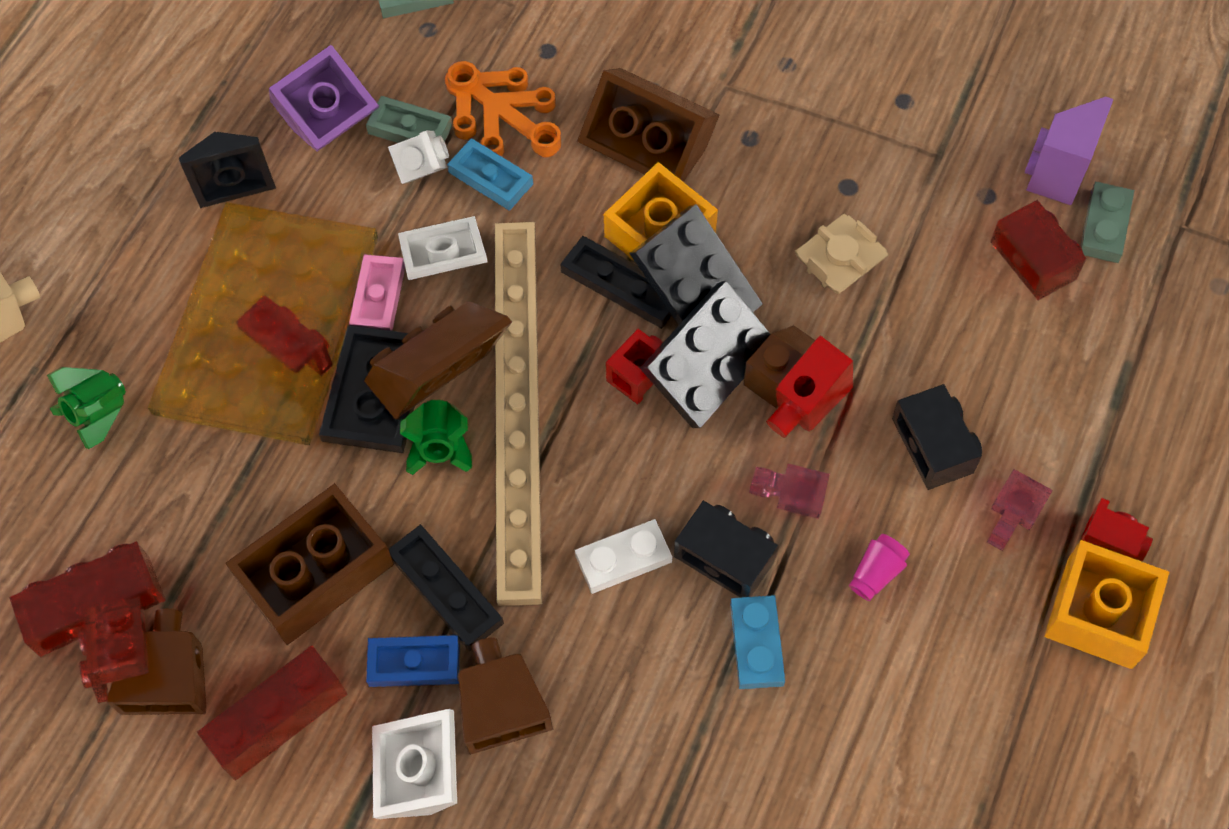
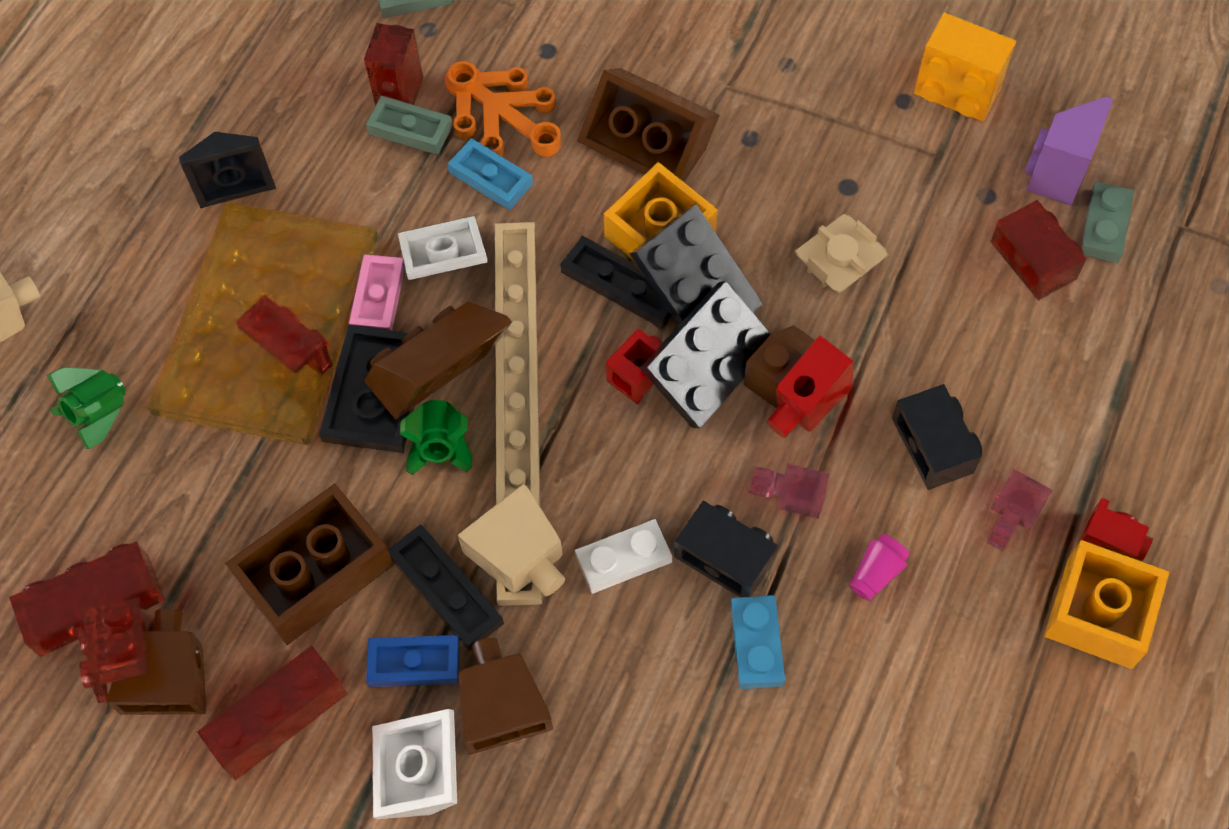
medium lavender slope [269,45,379,152] -> none
white bracket [388,130,449,184] -> none
none -> clear red brick [364,23,423,106]
none -> tan torso [458,484,565,596]
none -> light orange brick [914,12,1016,122]

